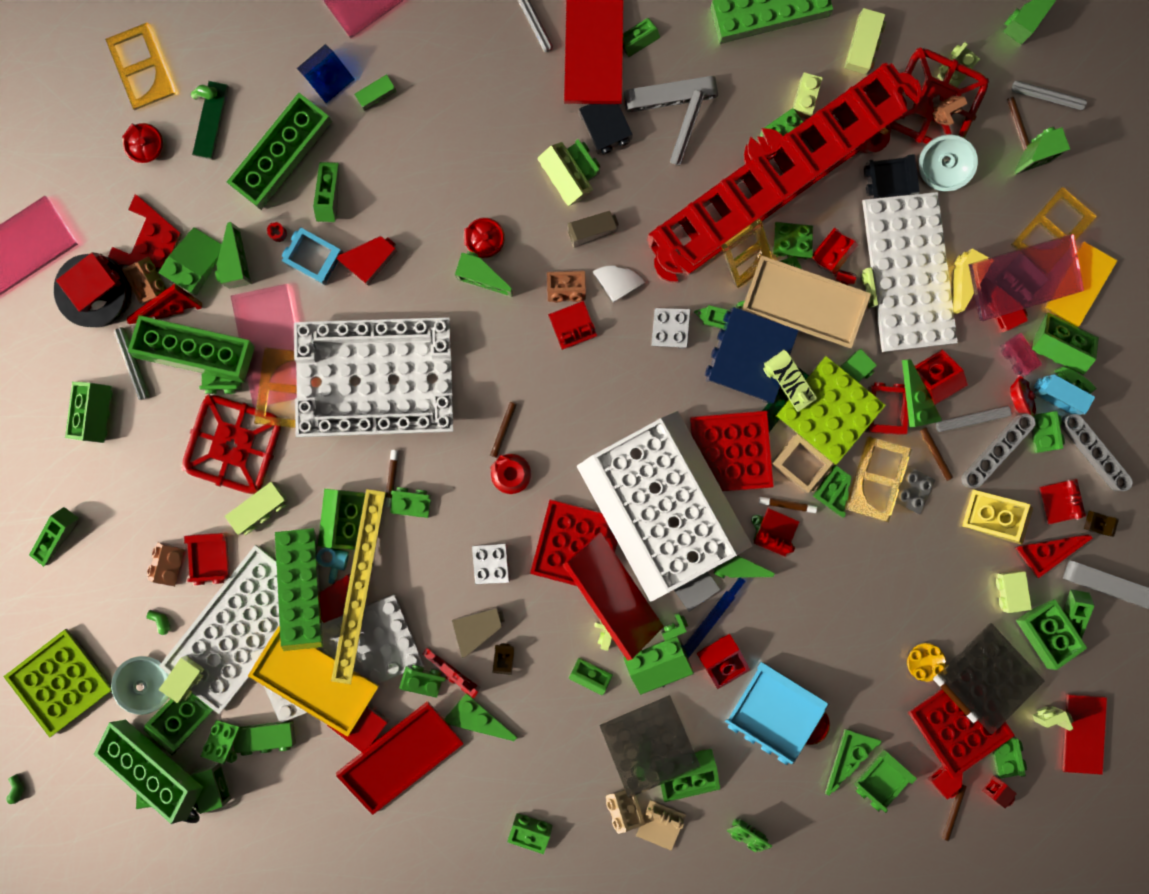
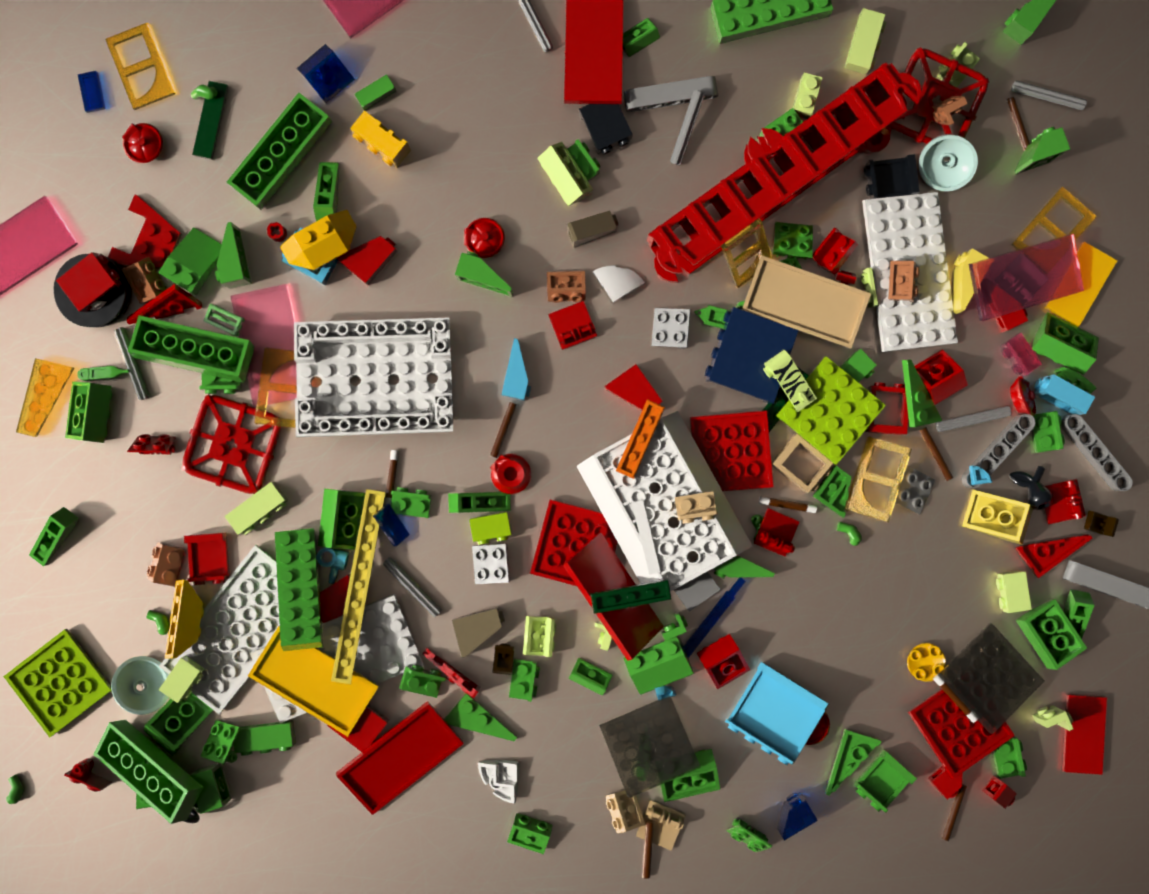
none -> clear yellow wing [16,358,74,437]
none -> red hinge [64,758,112,792]
none -> clear blue tile [77,71,106,113]
none -> bright green piece [77,366,129,381]
none -> red hinge [127,434,176,455]
none -> yellow wedge [165,580,204,659]
none -> bright green tile [203,304,245,336]
none -> yellow wedge [280,210,357,270]
none -> yellow wedge [350,111,411,168]
none -> clear blue tile [373,504,410,546]
none -> light grey axle [383,557,442,617]
none -> bright green slope [448,492,511,513]
none -> lime brick [469,512,512,545]
none -> white brick [478,760,519,804]
none -> medium azure slope [501,338,531,401]
none -> bright green bracket [509,658,540,702]
none -> yellowish green bracket [523,616,556,657]
none -> dark green tile [590,579,671,614]
none -> red slope [604,364,663,411]
none -> orange tile [616,400,665,479]
none -> white sticker [632,500,660,575]
none -> reddish brown bar [642,821,654,879]
none -> medium azure tile [655,686,677,701]
none -> tan bracket [675,491,718,524]
none -> clear blue slope [777,792,818,841]
none -> bright green arm [837,522,862,546]
none -> nougat bracket [888,261,919,302]
none -> medium azure tile [969,466,992,485]
none -> black piece [1009,466,1054,510]

